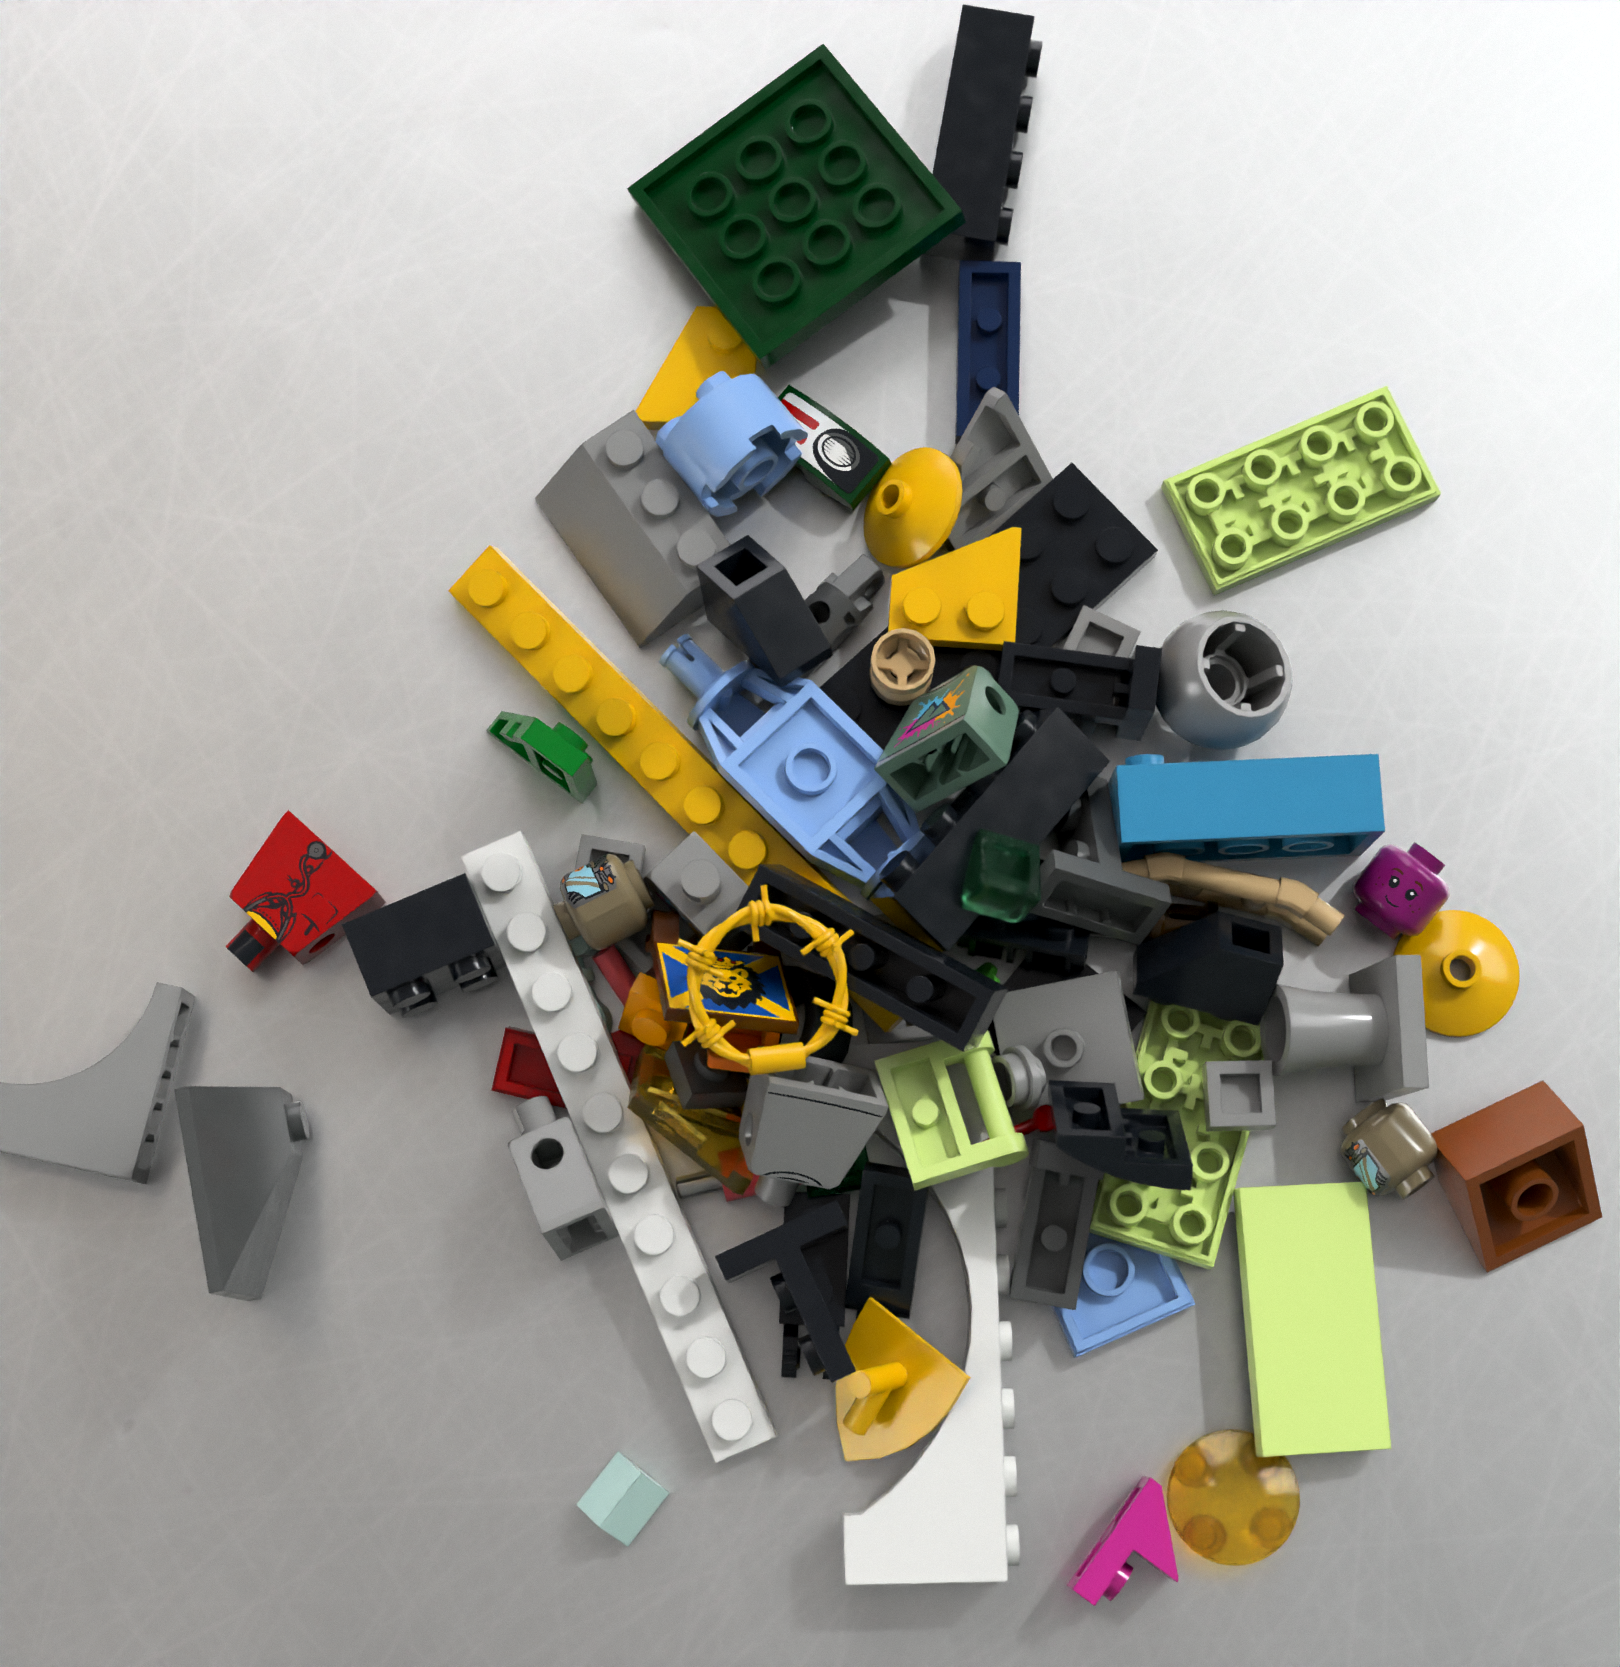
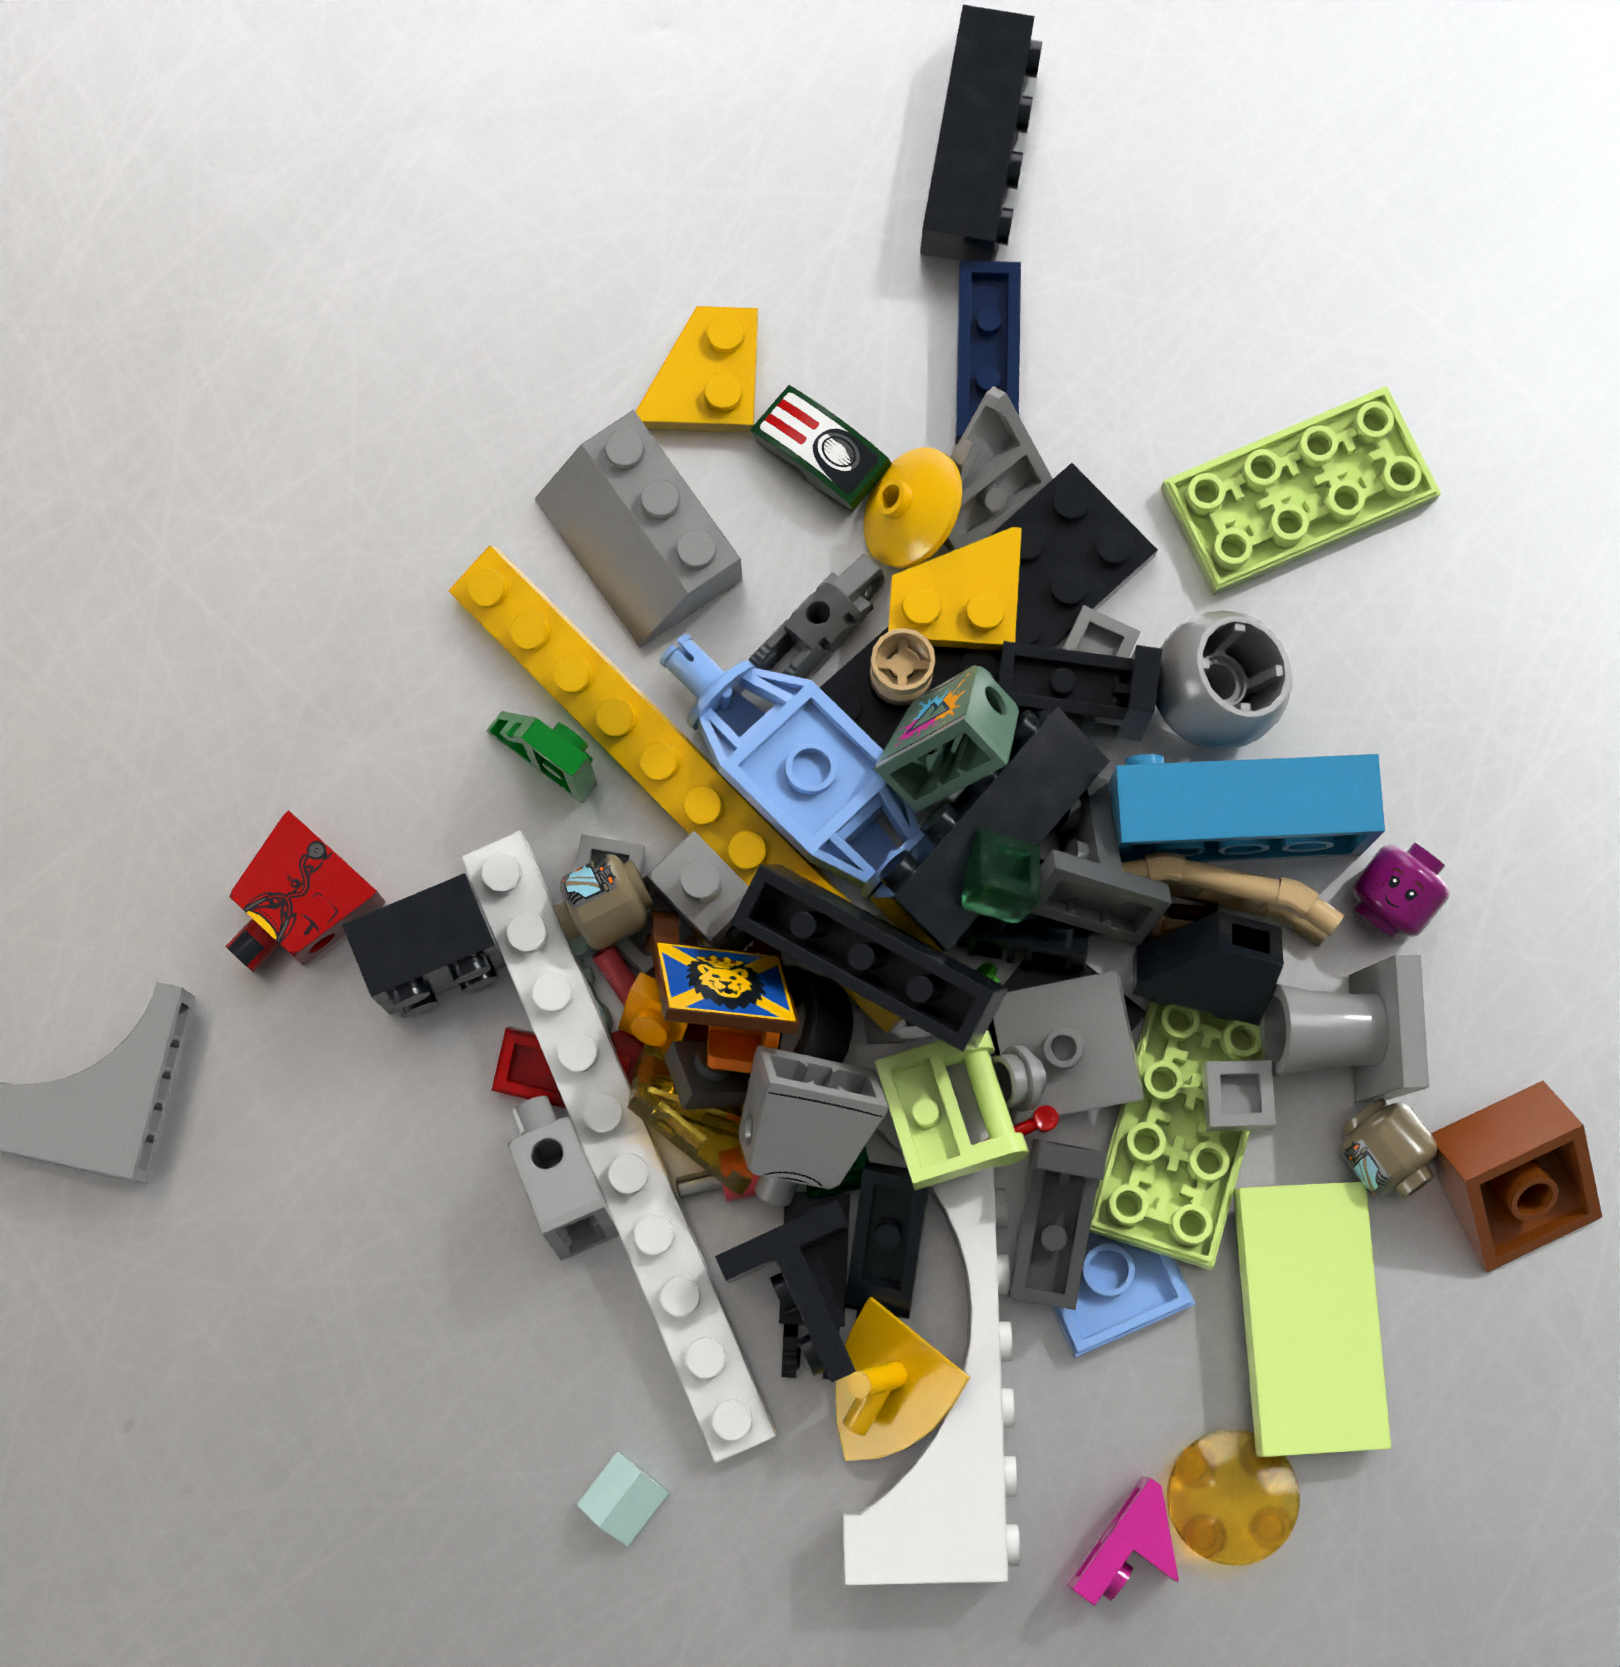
dark grey slope [174,1086,309,1301] -> none
dark green plate [627,44,966,370] -> none
light blue brick [655,371,808,517] -> none
yellow piece [676,885,859,1076] -> none
black slope [696,535,833,688] -> none
black slope [1048,1080,1193,1191] -> none
yellow dish [1392,910,1520,1037] -> none

